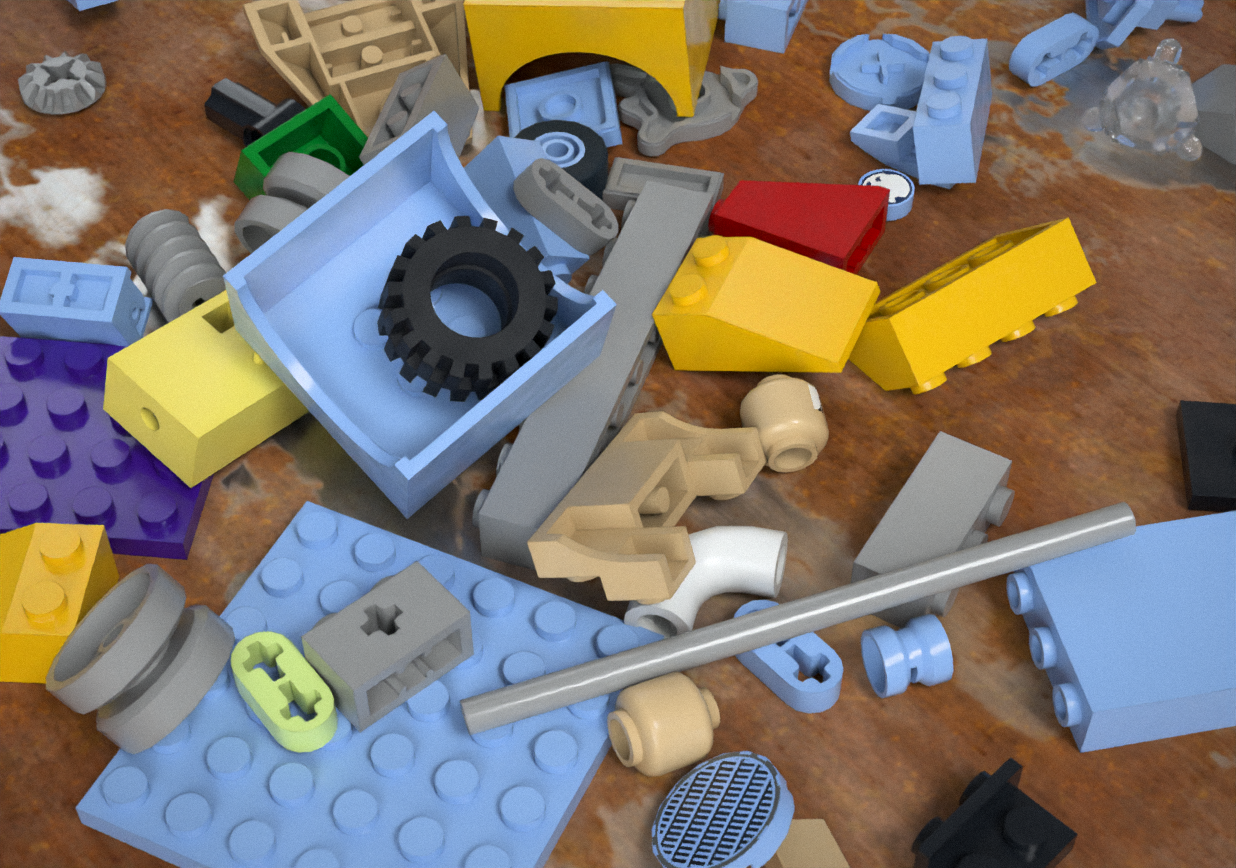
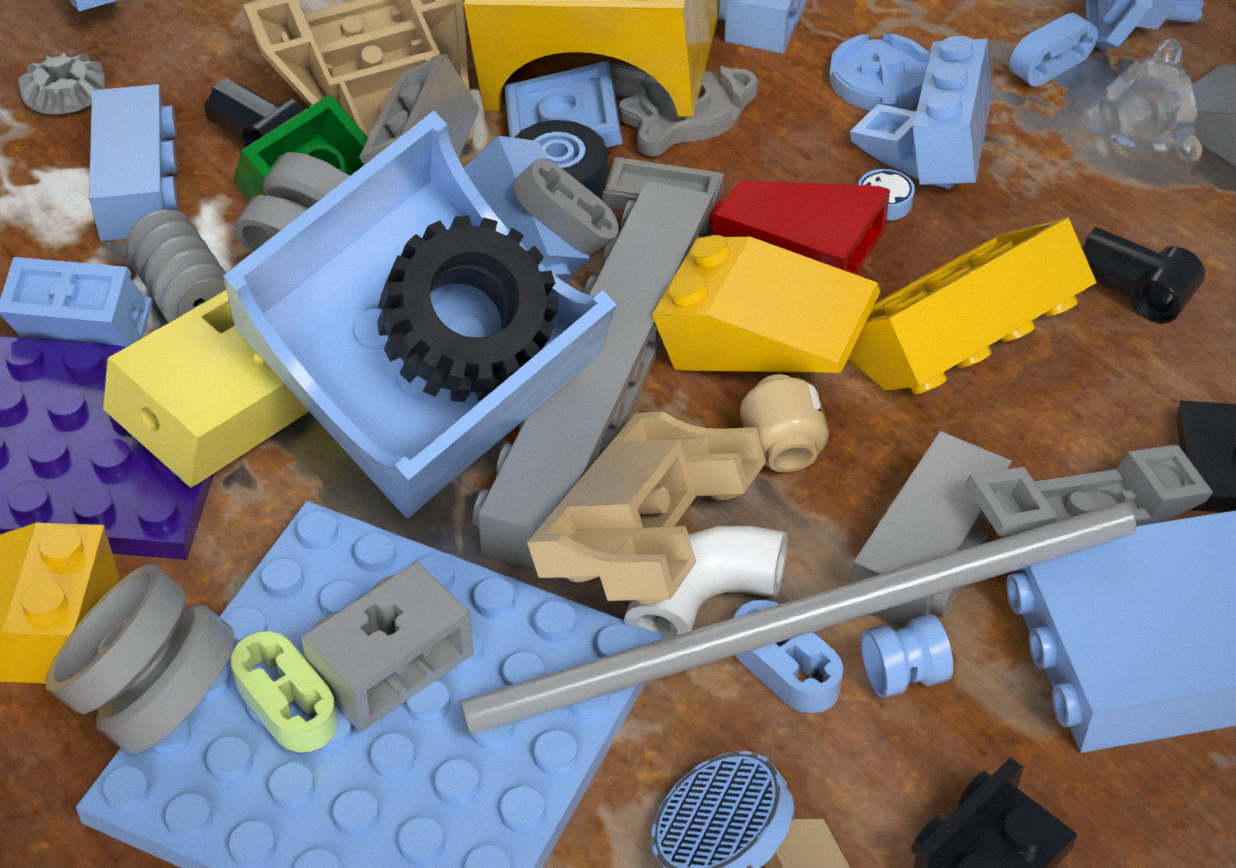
tan head [607,672,720,777] -> none
none -> light blue brick [89,84,179,241]
none -> light grey slope [965,444,1213,537]
none -> black piece [1082,227,1205,324]

